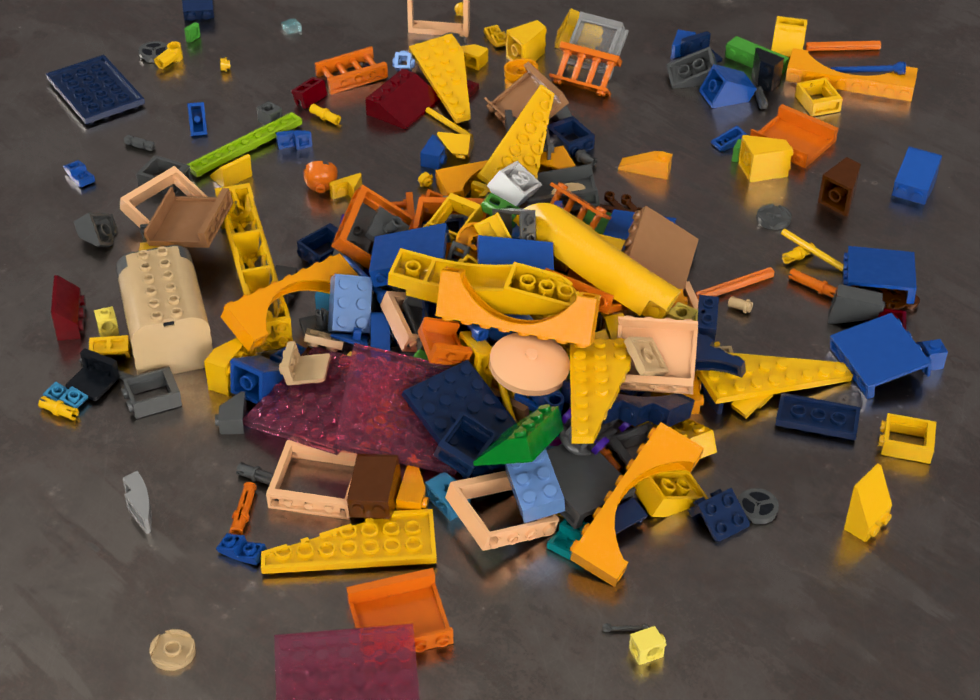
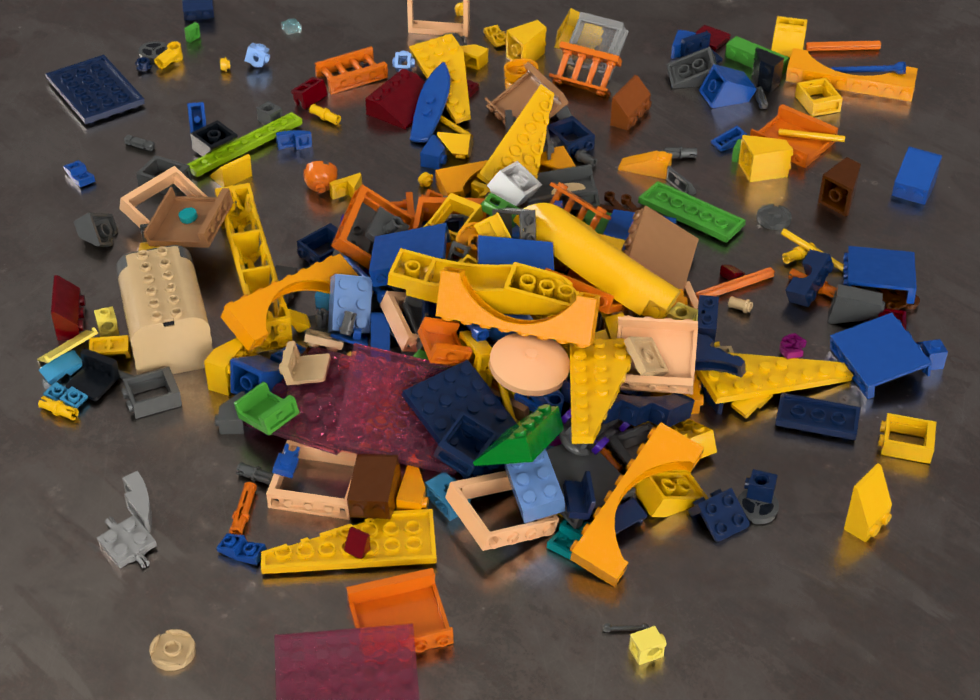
none -> light yellow piece [37,327,98,363]
none -> dark azure slope [39,350,83,385]
none -> light grey plate [97,515,157,569]
none -> dark blue plate [135,57,152,71]
none -> teal tile [179,207,198,224]
none -> black slope [190,120,238,156]
none -> bright green panel [234,382,299,435]
none -> light blue brick [244,42,270,67]
none -> blue plate [272,444,300,478]
none -> yellow slope [288,309,311,333]
none -> dark grey pin [339,311,357,336]
none -> dark red slope [344,527,370,559]
none -> blue piece [410,62,450,143]
none -> dark blue panel [563,471,596,520]
none -> dark orange slope [610,75,652,131]
none -> bright green plate [638,181,746,243]
none -> dark grey axle [663,146,697,159]
none -> dark grey slope [666,166,697,196]
none -> dark red tile [696,25,731,52]
none -> dark red slope [720,265,745,281]
none -> dark blue brick [744,469,778,504]
none -> yellow bar [778,129,846,142]
none -> magenta tile [779,333,807,359]
none -> dark blue arch [785,249,834,307]

